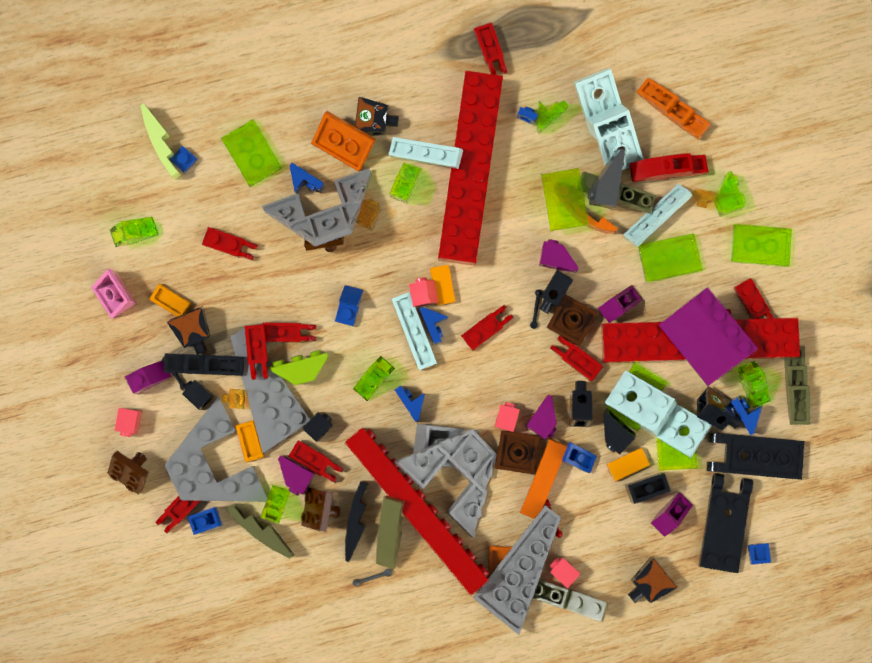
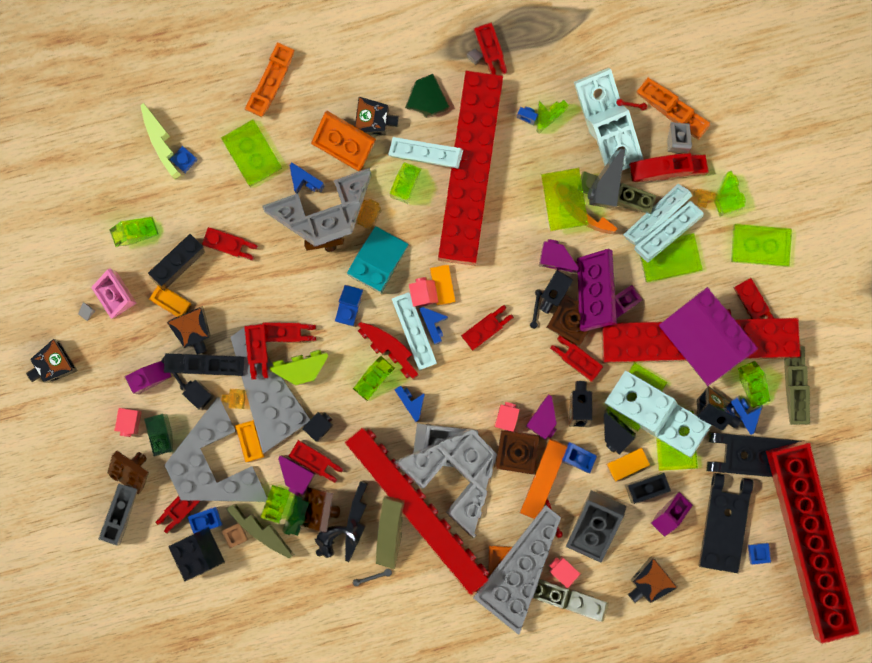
none -> torso [26,339,77,383]
none -> light grey piece [78,302,95,321]
none -> dark grey slope [98,483,138,546]
none -> clear green slope [144,414,173,456]
none -> black brick [148,234,205,291]
none -> black brick [168,527,225,582]
none -> medium nougat plate [222,523,248,548]
none -> orange slope [245,42,295,117]
none -> dark green slope [282,494,309,536]
none -> black animal [315,519,360,558]
none -> teal slope [347,226,409,294]
none -> red slope [358,322,419,379]
none -> dark green slope [405,74,449,118]
none -> light grey piece [467,49,483,65]
none -> dark grey slope [566,490,626,563]
none -> magenta piece [577,248,616,332]
none -> red hinge [616,99,648,111]
none -> light aqua plate [635,201,704,263]
none -> light grey slope [667,122,692,154]
none -> red brick [766,441,860,644]

